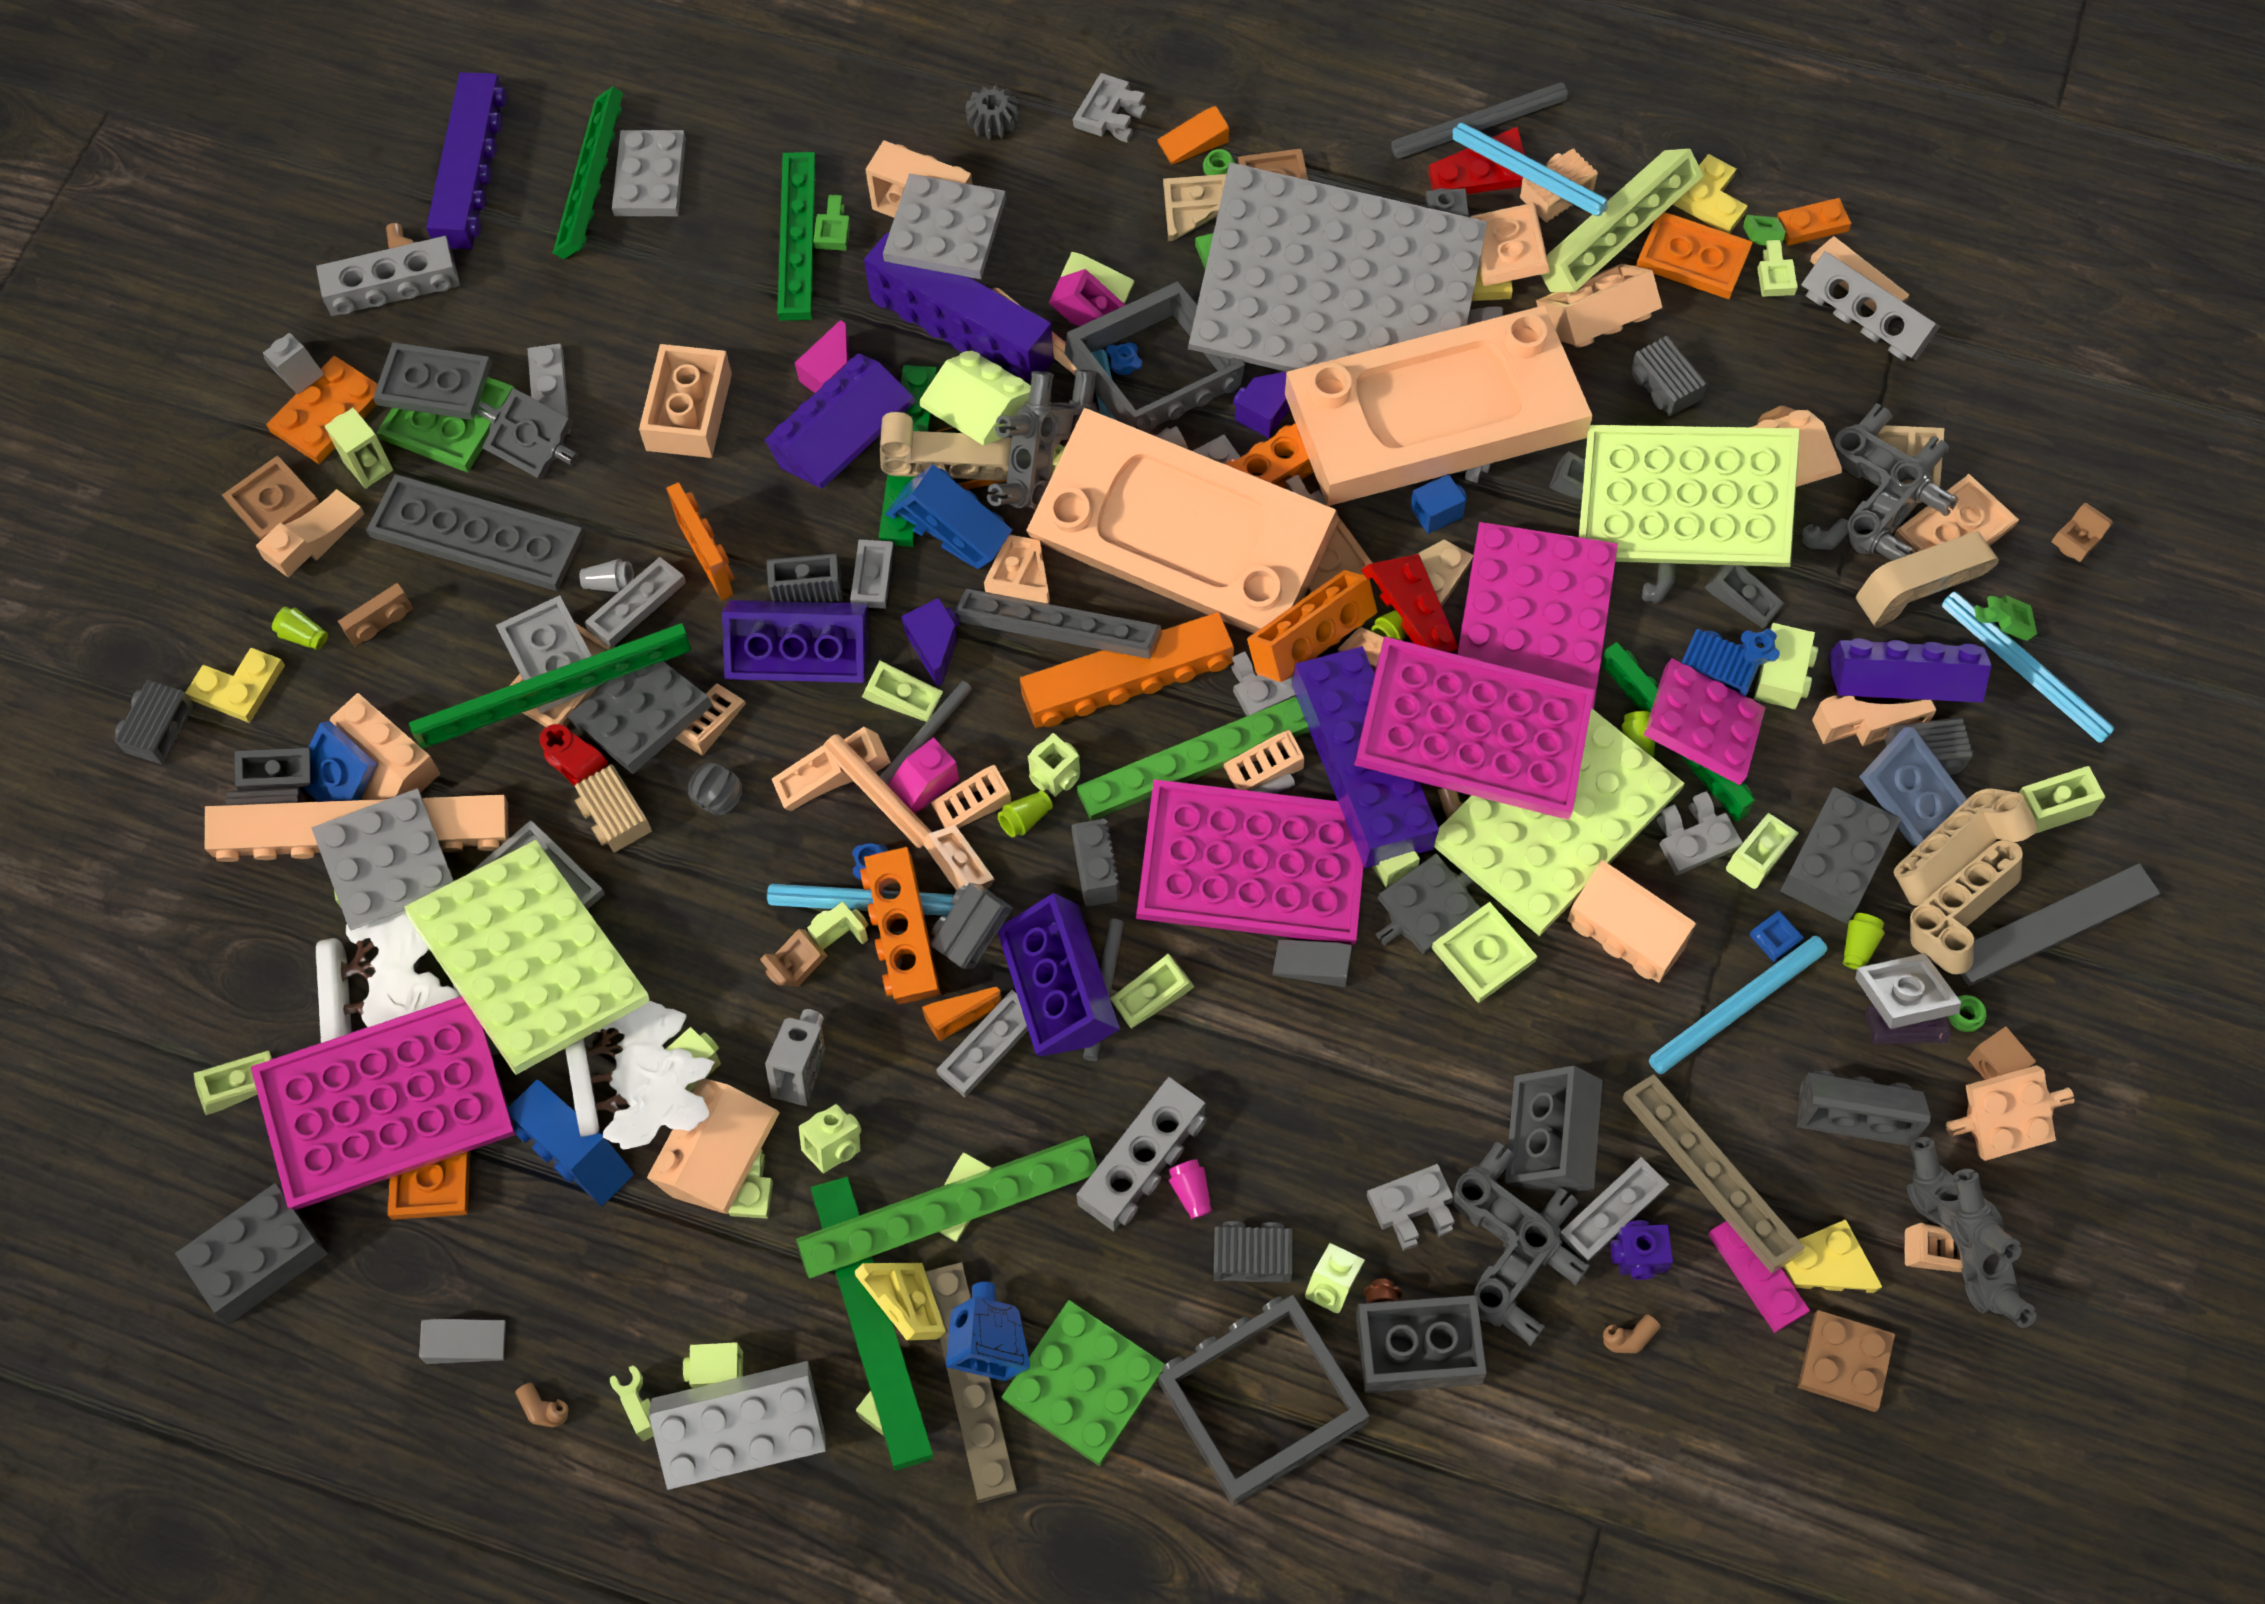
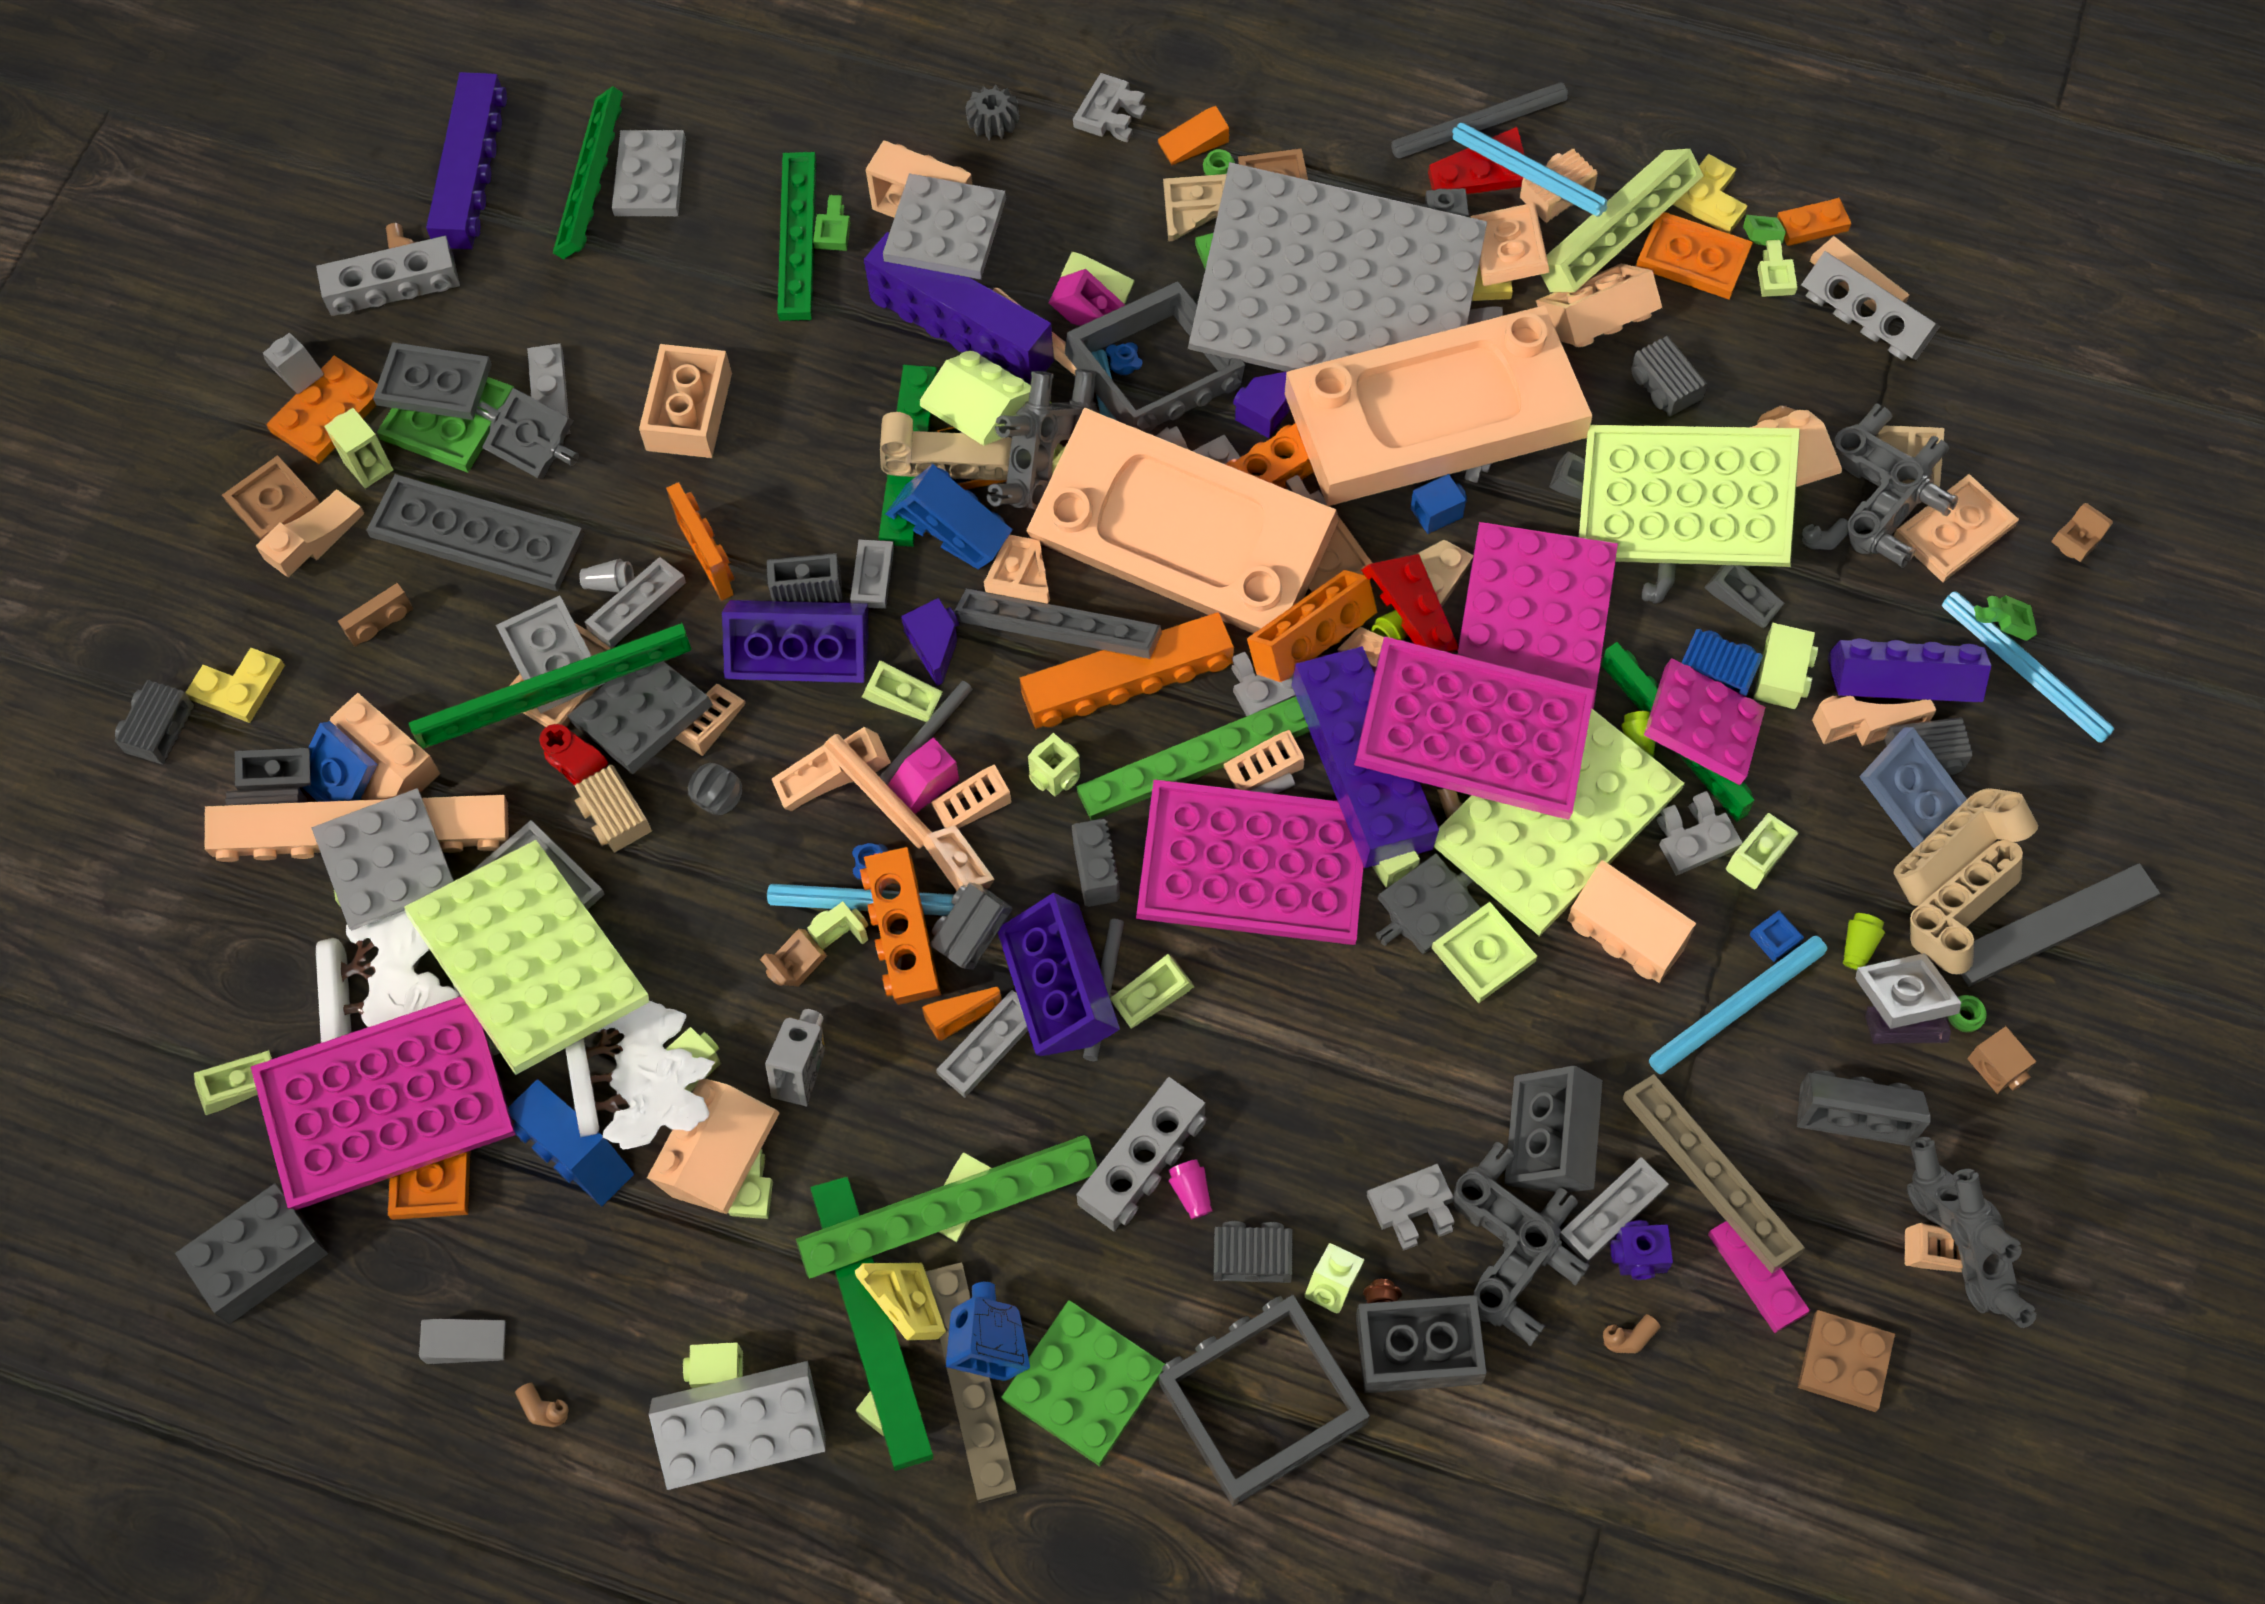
lime cone [272,606,328,651] -> none
yellowish green plate [610,1366,654,1442] -> none
dark purple slope [765,353,916,489] -> none
dark pink slope [795,320,850,393] -> none
yellowish green brick [799,1104,861,1173] -> none
lime cone [998,790,1053,837] -> none
dark grey slope [1272,940,1352,987] -> none
blue plate [1741,629,1780,665] -> none
dark grey brick [1780,787,1901,924] -> none
light yellow wing [1782,1220,1882,1293] -> none
tan beam [1856,531,1999,628] -> none
light nougat plate [1946,1065,2074,1161] -> none
yellowish green brick [2019,766,2105,834] -> none

